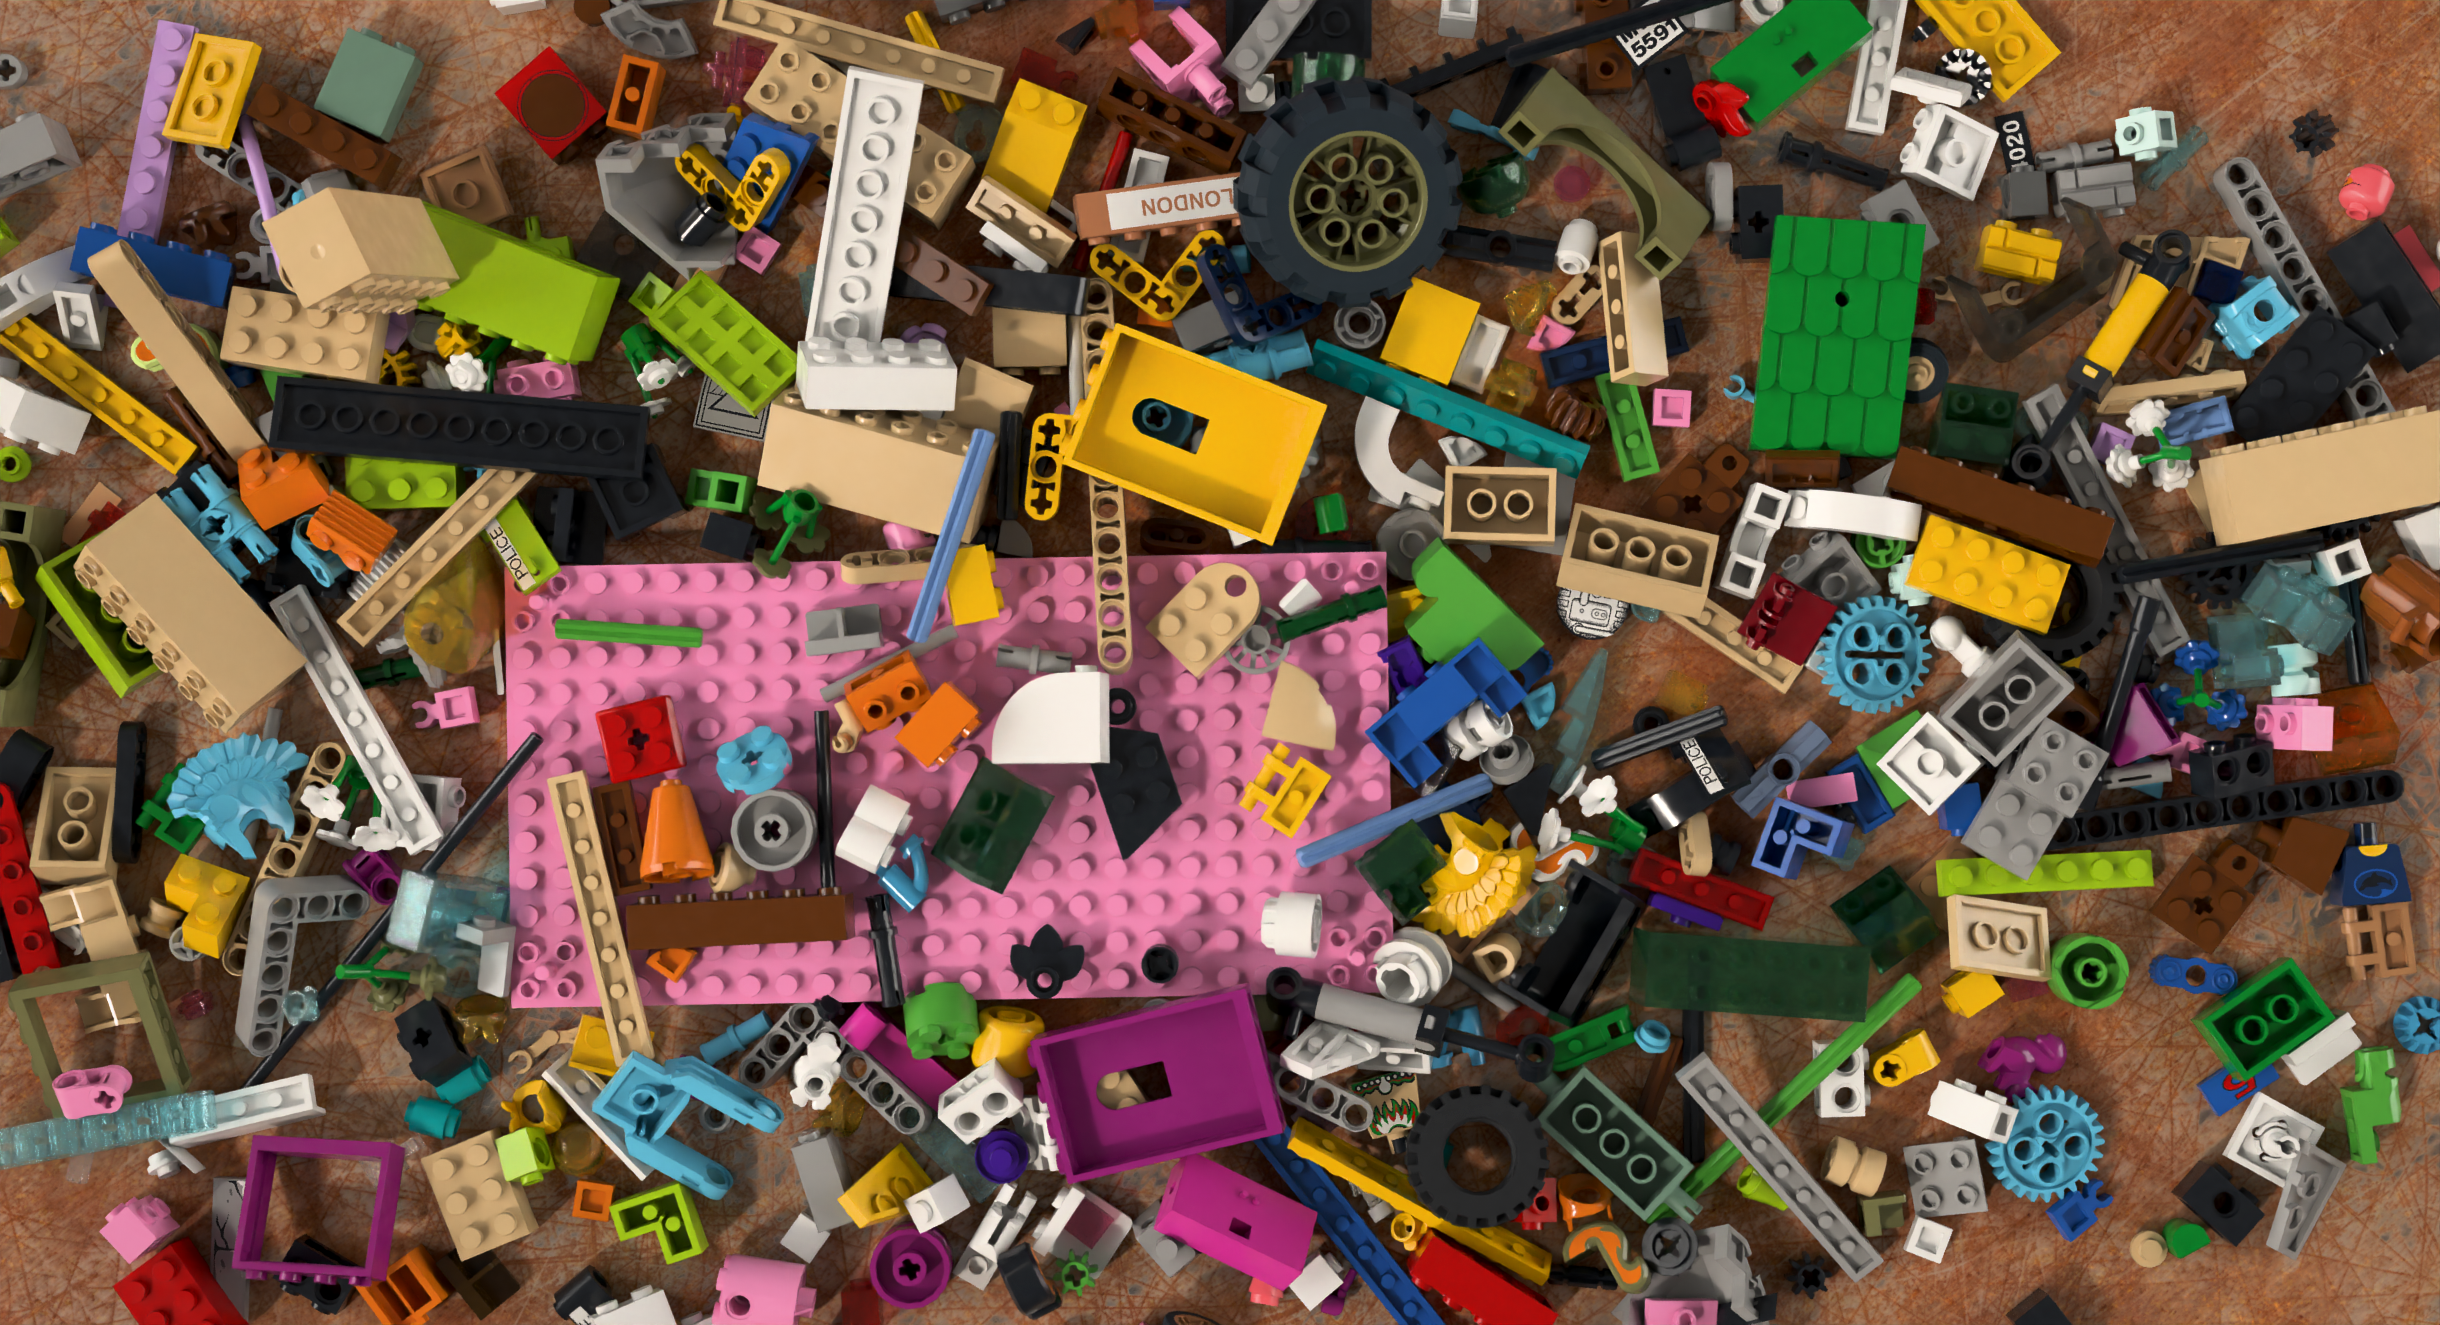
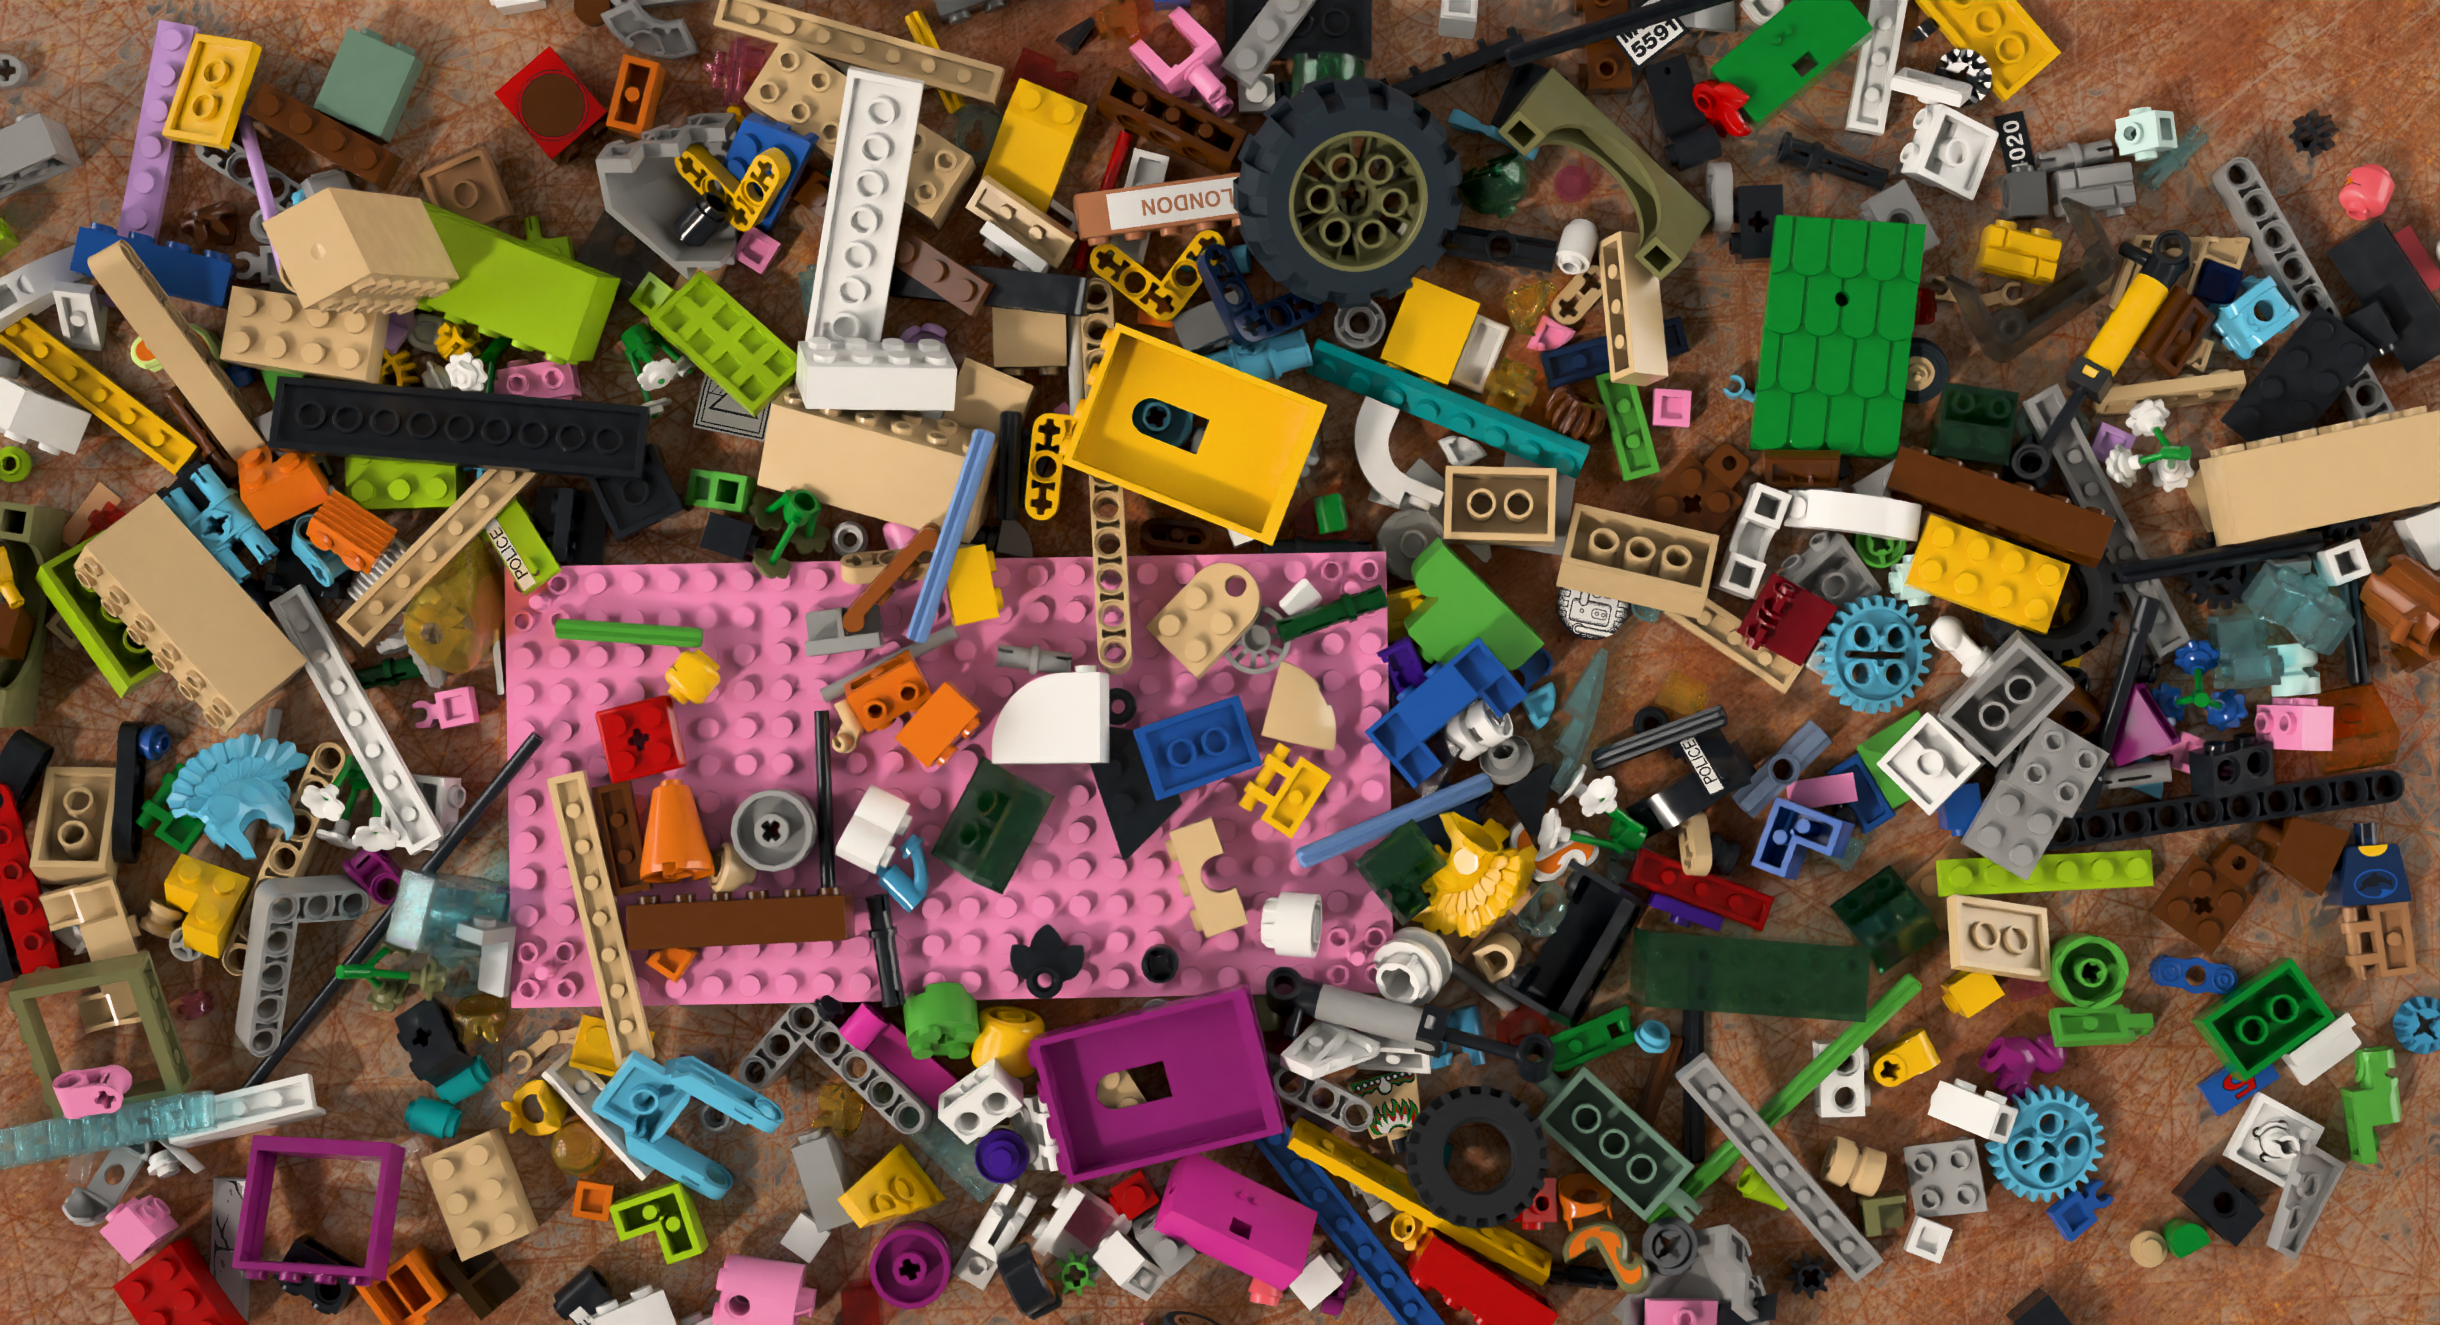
clear light blue plate [282,986,320,1026] -> none
lime brick [494,1127,555,1186] -> none
medium azure pin [699,1010,774,1066] -> none
medium azure plate [716,726,792,795] -> none
white animal [790,1033,841,1110] -> none
white brick [903,1174,971,1234] -> none
medium blue plate [2158,395,2234,449] -> none
none -> light grey piece [62,1116,154,1227]
none -> blue plate [137,724,171,761]
none -> yellow head [665,649,721,705]
none -> white plate [832,521,868,556]
none -> dark orange plate [842,523,941,633]
none -> white slope [1092,1230,1169,1301]
none -> red brick [1108,1167,1161,1221]
none -> blue plate [1133,695,1262,801]
none -> tan arch [1165,816,1248,938]
none -> bright green hinge [2048,1004,2155,1047]

